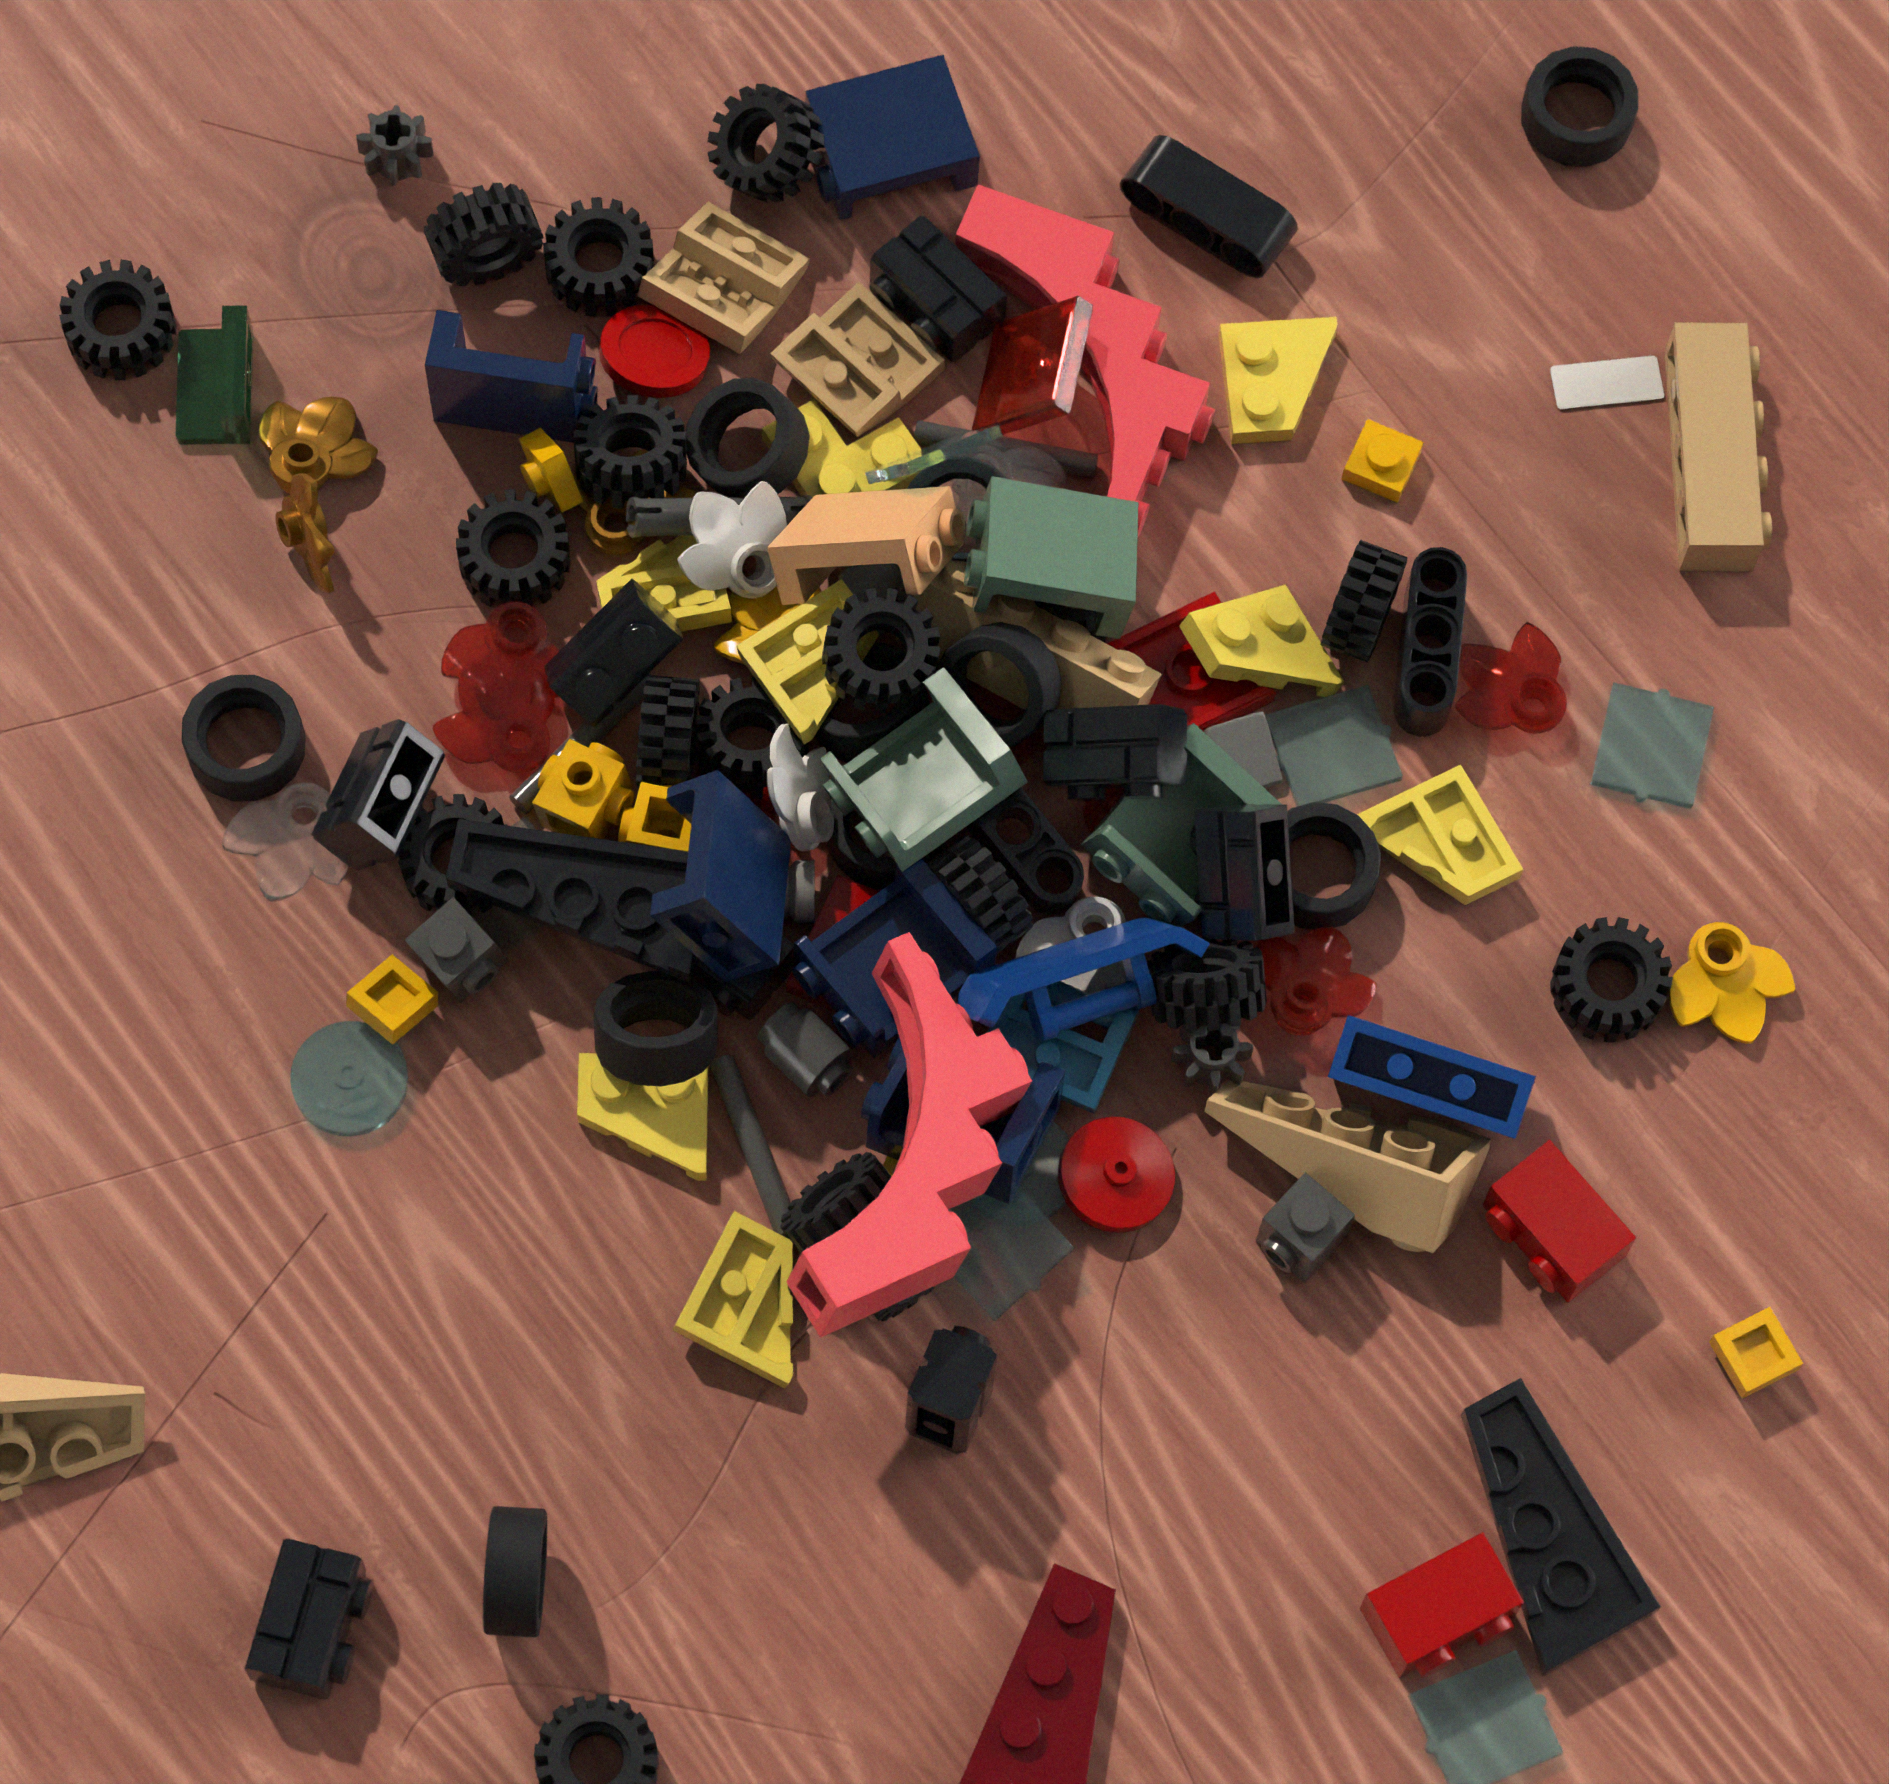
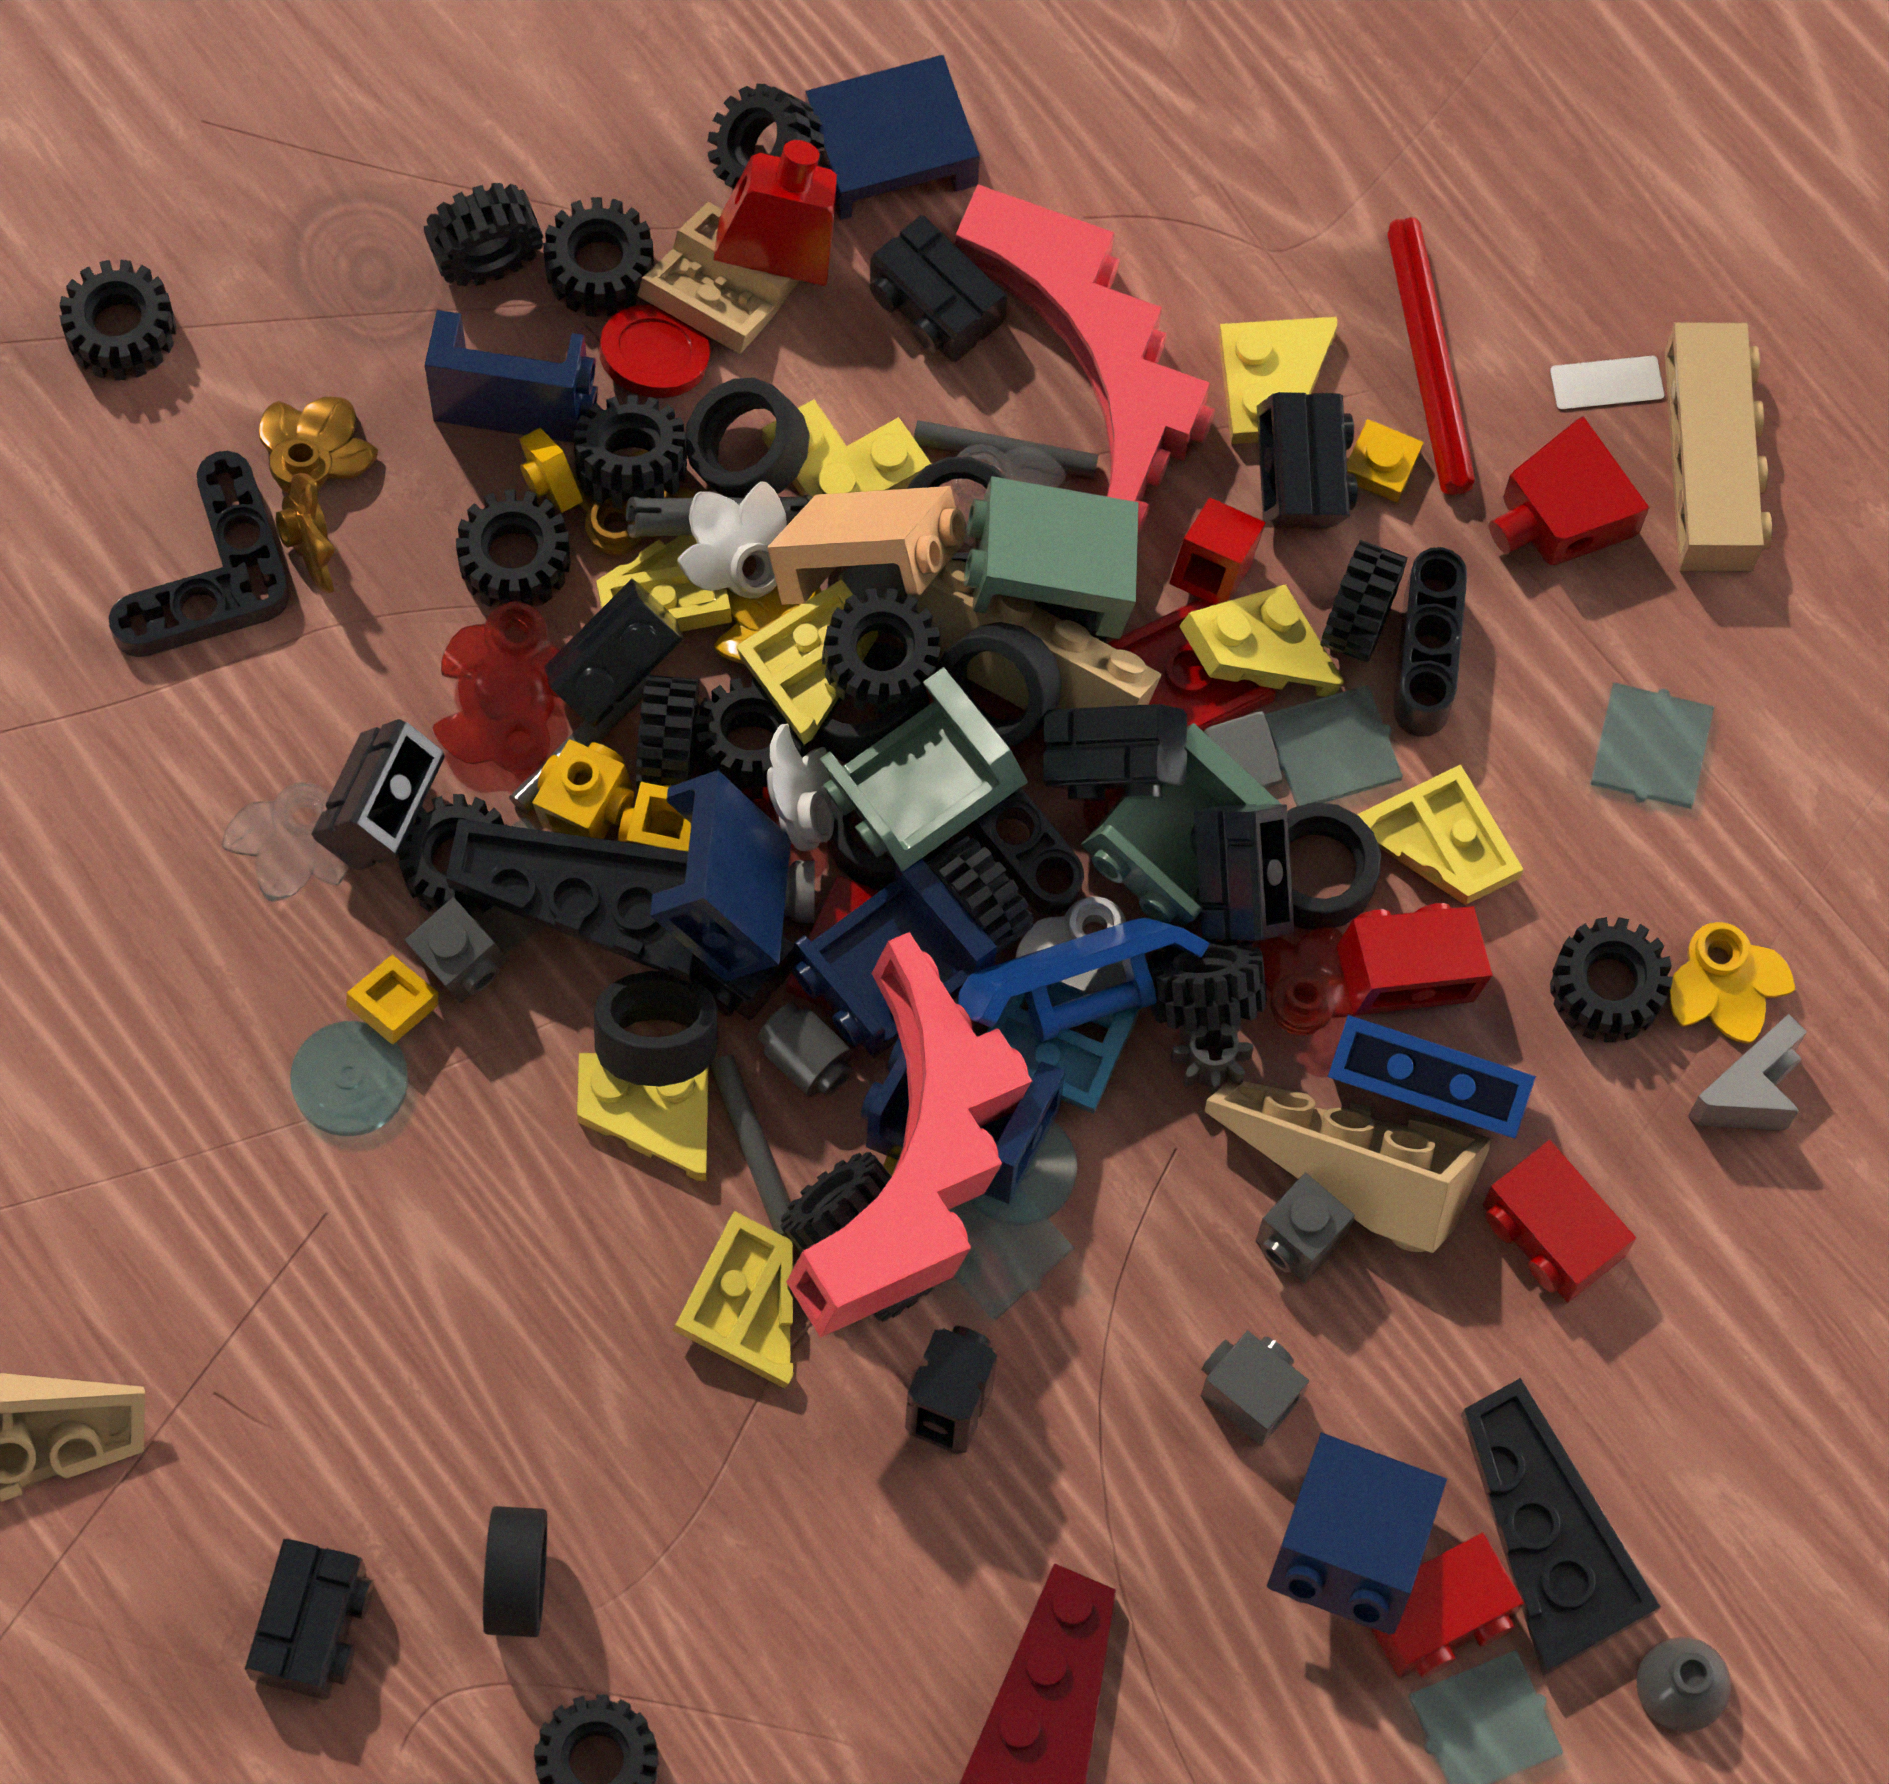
clear green panel [175,305,254,445] -> none
black tyre [181,675,305,801] -> none
dark grey gear [356,105,434,186] -> none
tan slope [770,282,946,437] -> none
clear light blue piece [865,425,1003,484] -> none
clear red tile [972,296,1093,436] -> none
red piece [1058,1116,1175,1233] -> none
black beam [1119,135,1298,278] -> none
clear red plate [1455,622,1567,734] -> none
black tyre [1521,46,1638,167] -> none
yellow plate [1709,1307,1803,1399] -> none
none -> black beam [109,451,289,657]
none -> red torso [713,140,837,287]
none -> red brick [1169,497,1266,605]
none -> dark grey brick [1201,1330,1310,1446]
none -> black brick [1257,392,1358,529]
none -> dark blue panel [1267,1432,1447,1634]
none -> red brick [1336,903,1493,1016]
none -> red axle [1387,217,1475,496]
none -> red torso [1489,416,1650,565]
none -> dark grey brick [1636,1637,1731,1732]
none -> light grey slope [1688,1014,1807,1130]

